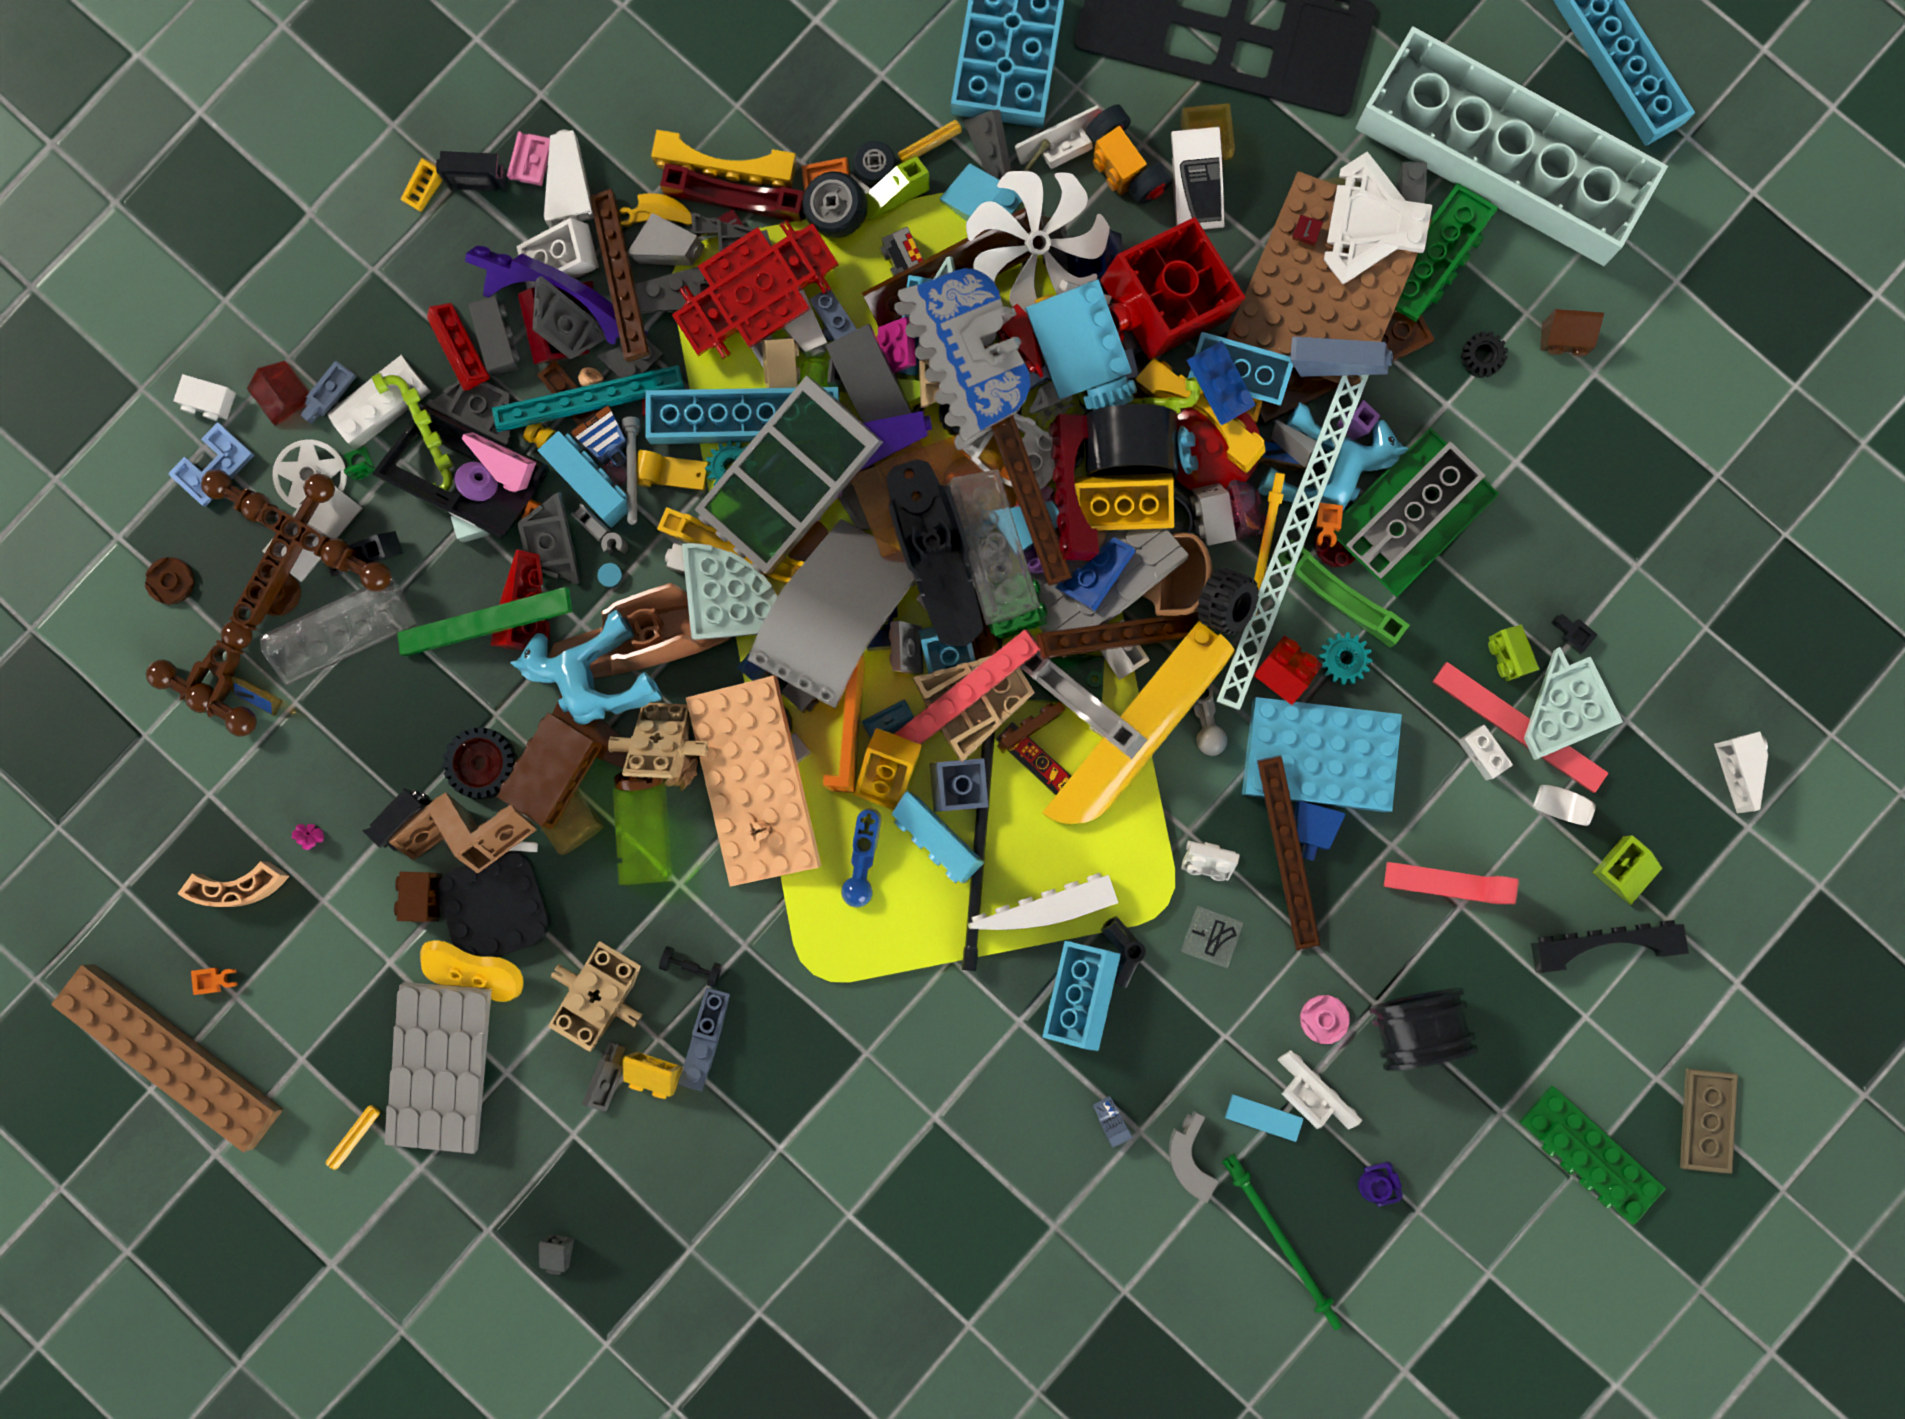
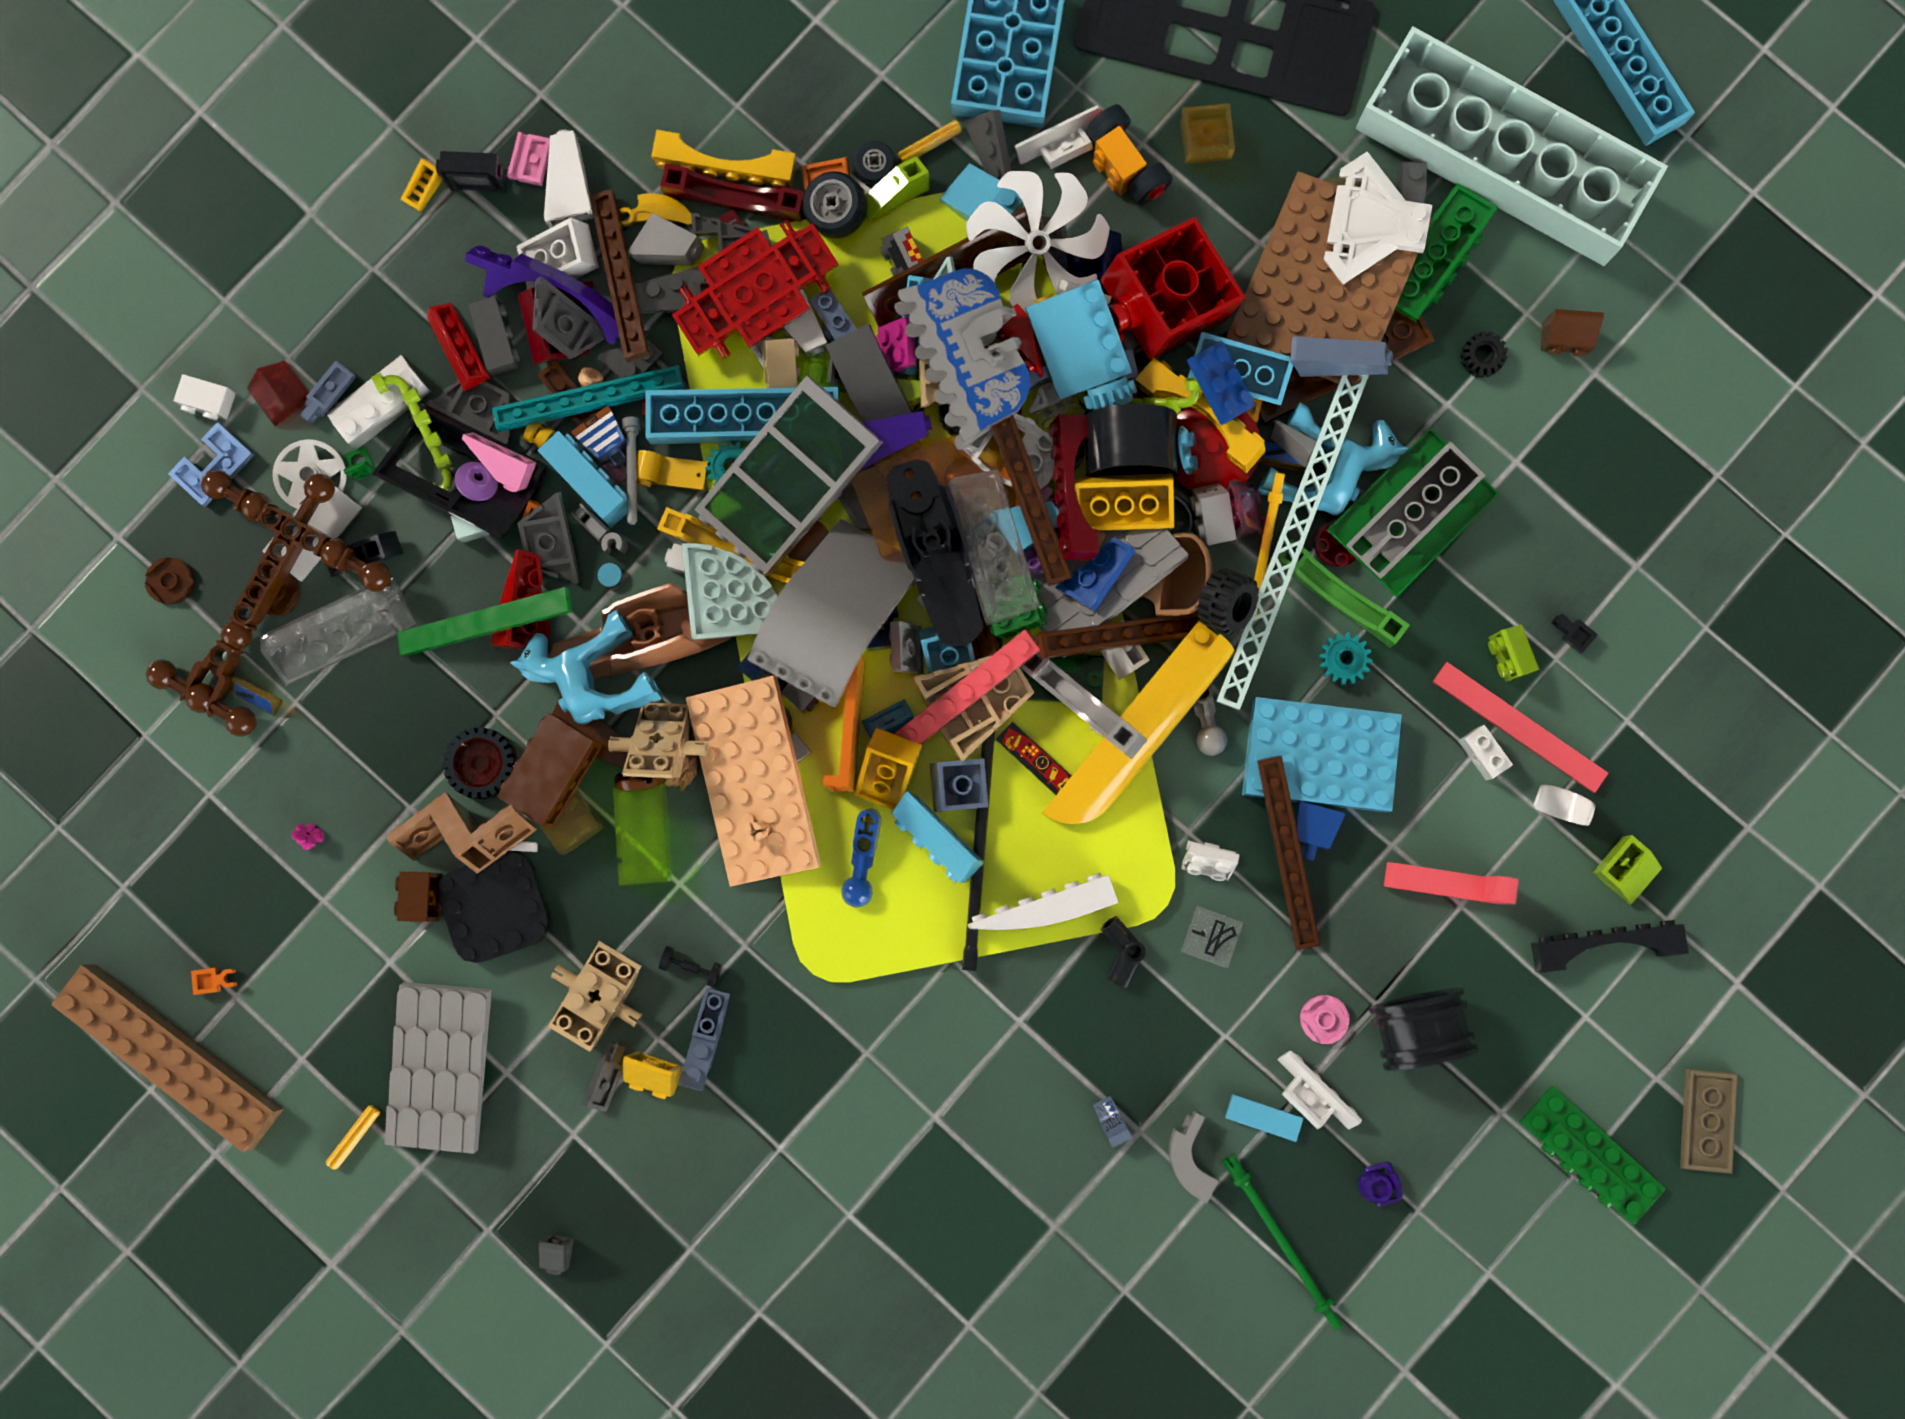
light nougat brick [178,861,289,907] -> none
black window [362,788,432,851] -> none
yellow plate [420,940,523,1002] -> none
reddish brown plate [997,702,1065,753] -> none
olive hinge [1023,140,1050,171] -> none
medium azure brick [1042,941,1121,1051] -> none
slope [1171,127,1224,230] -> none
red piece [1254,635,1323,705] -> none
dark red tile [1292,215,1323,246] -> none
orange plate [1315,503,1343,547] -> none
medium lavender brick [1337,400,1380,440] -> none
light aqua wing [1524,647,1623,760] -> none
white slope [1714,732,1768,813] -> none

